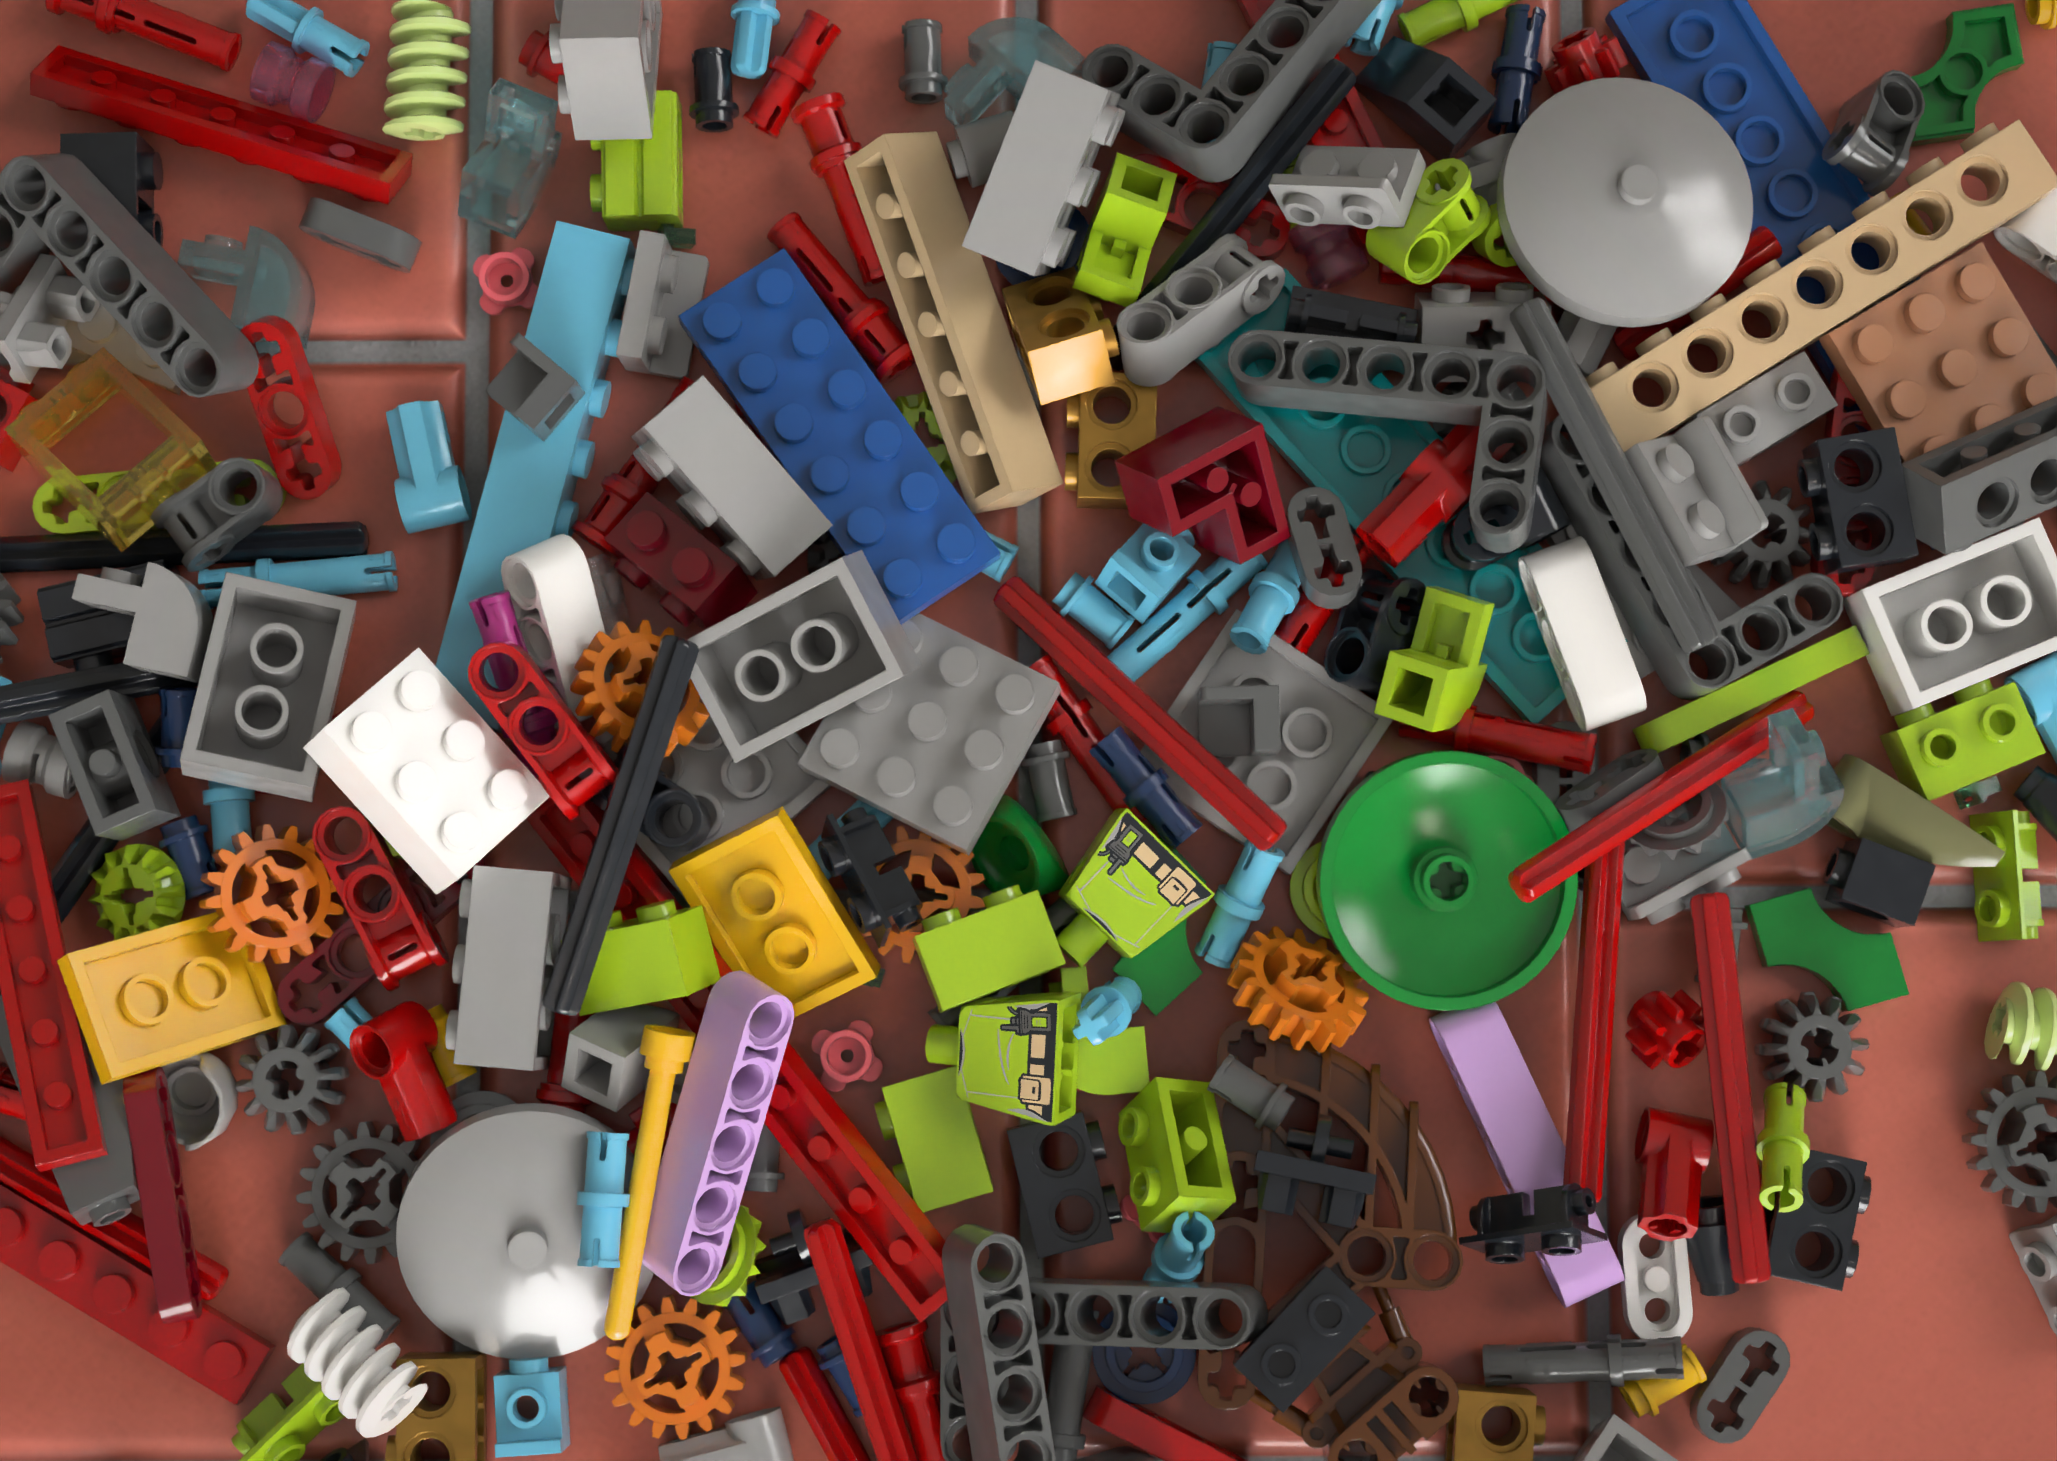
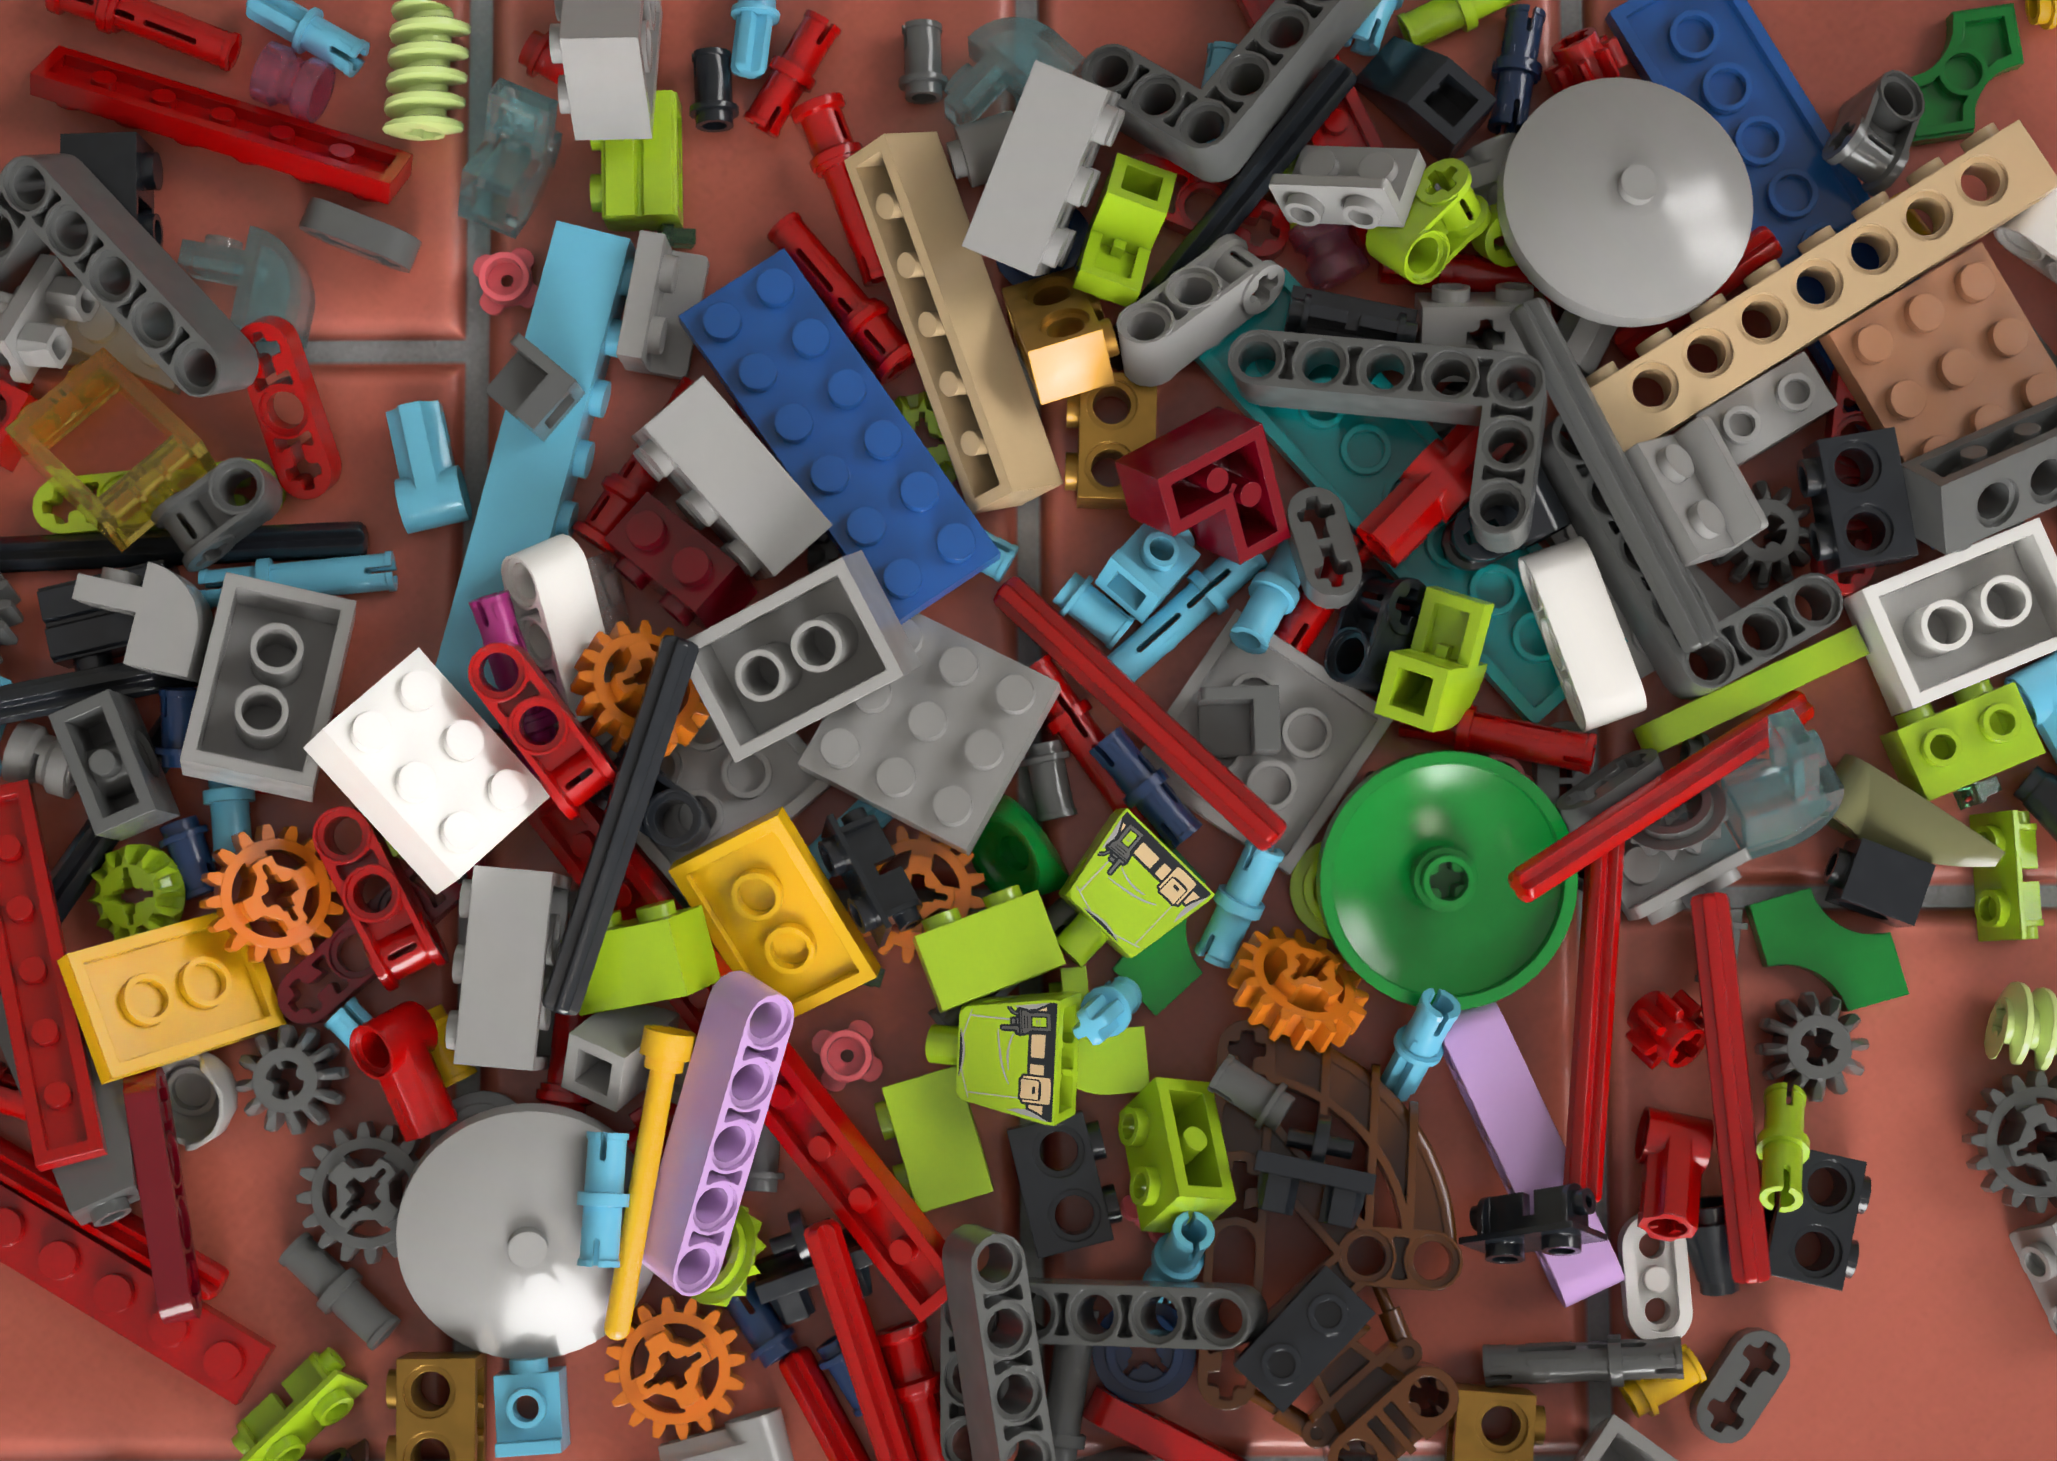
white piece [287,1287,429,1438] -> none
none -> medium azure axle [1380,988,1461,1102]

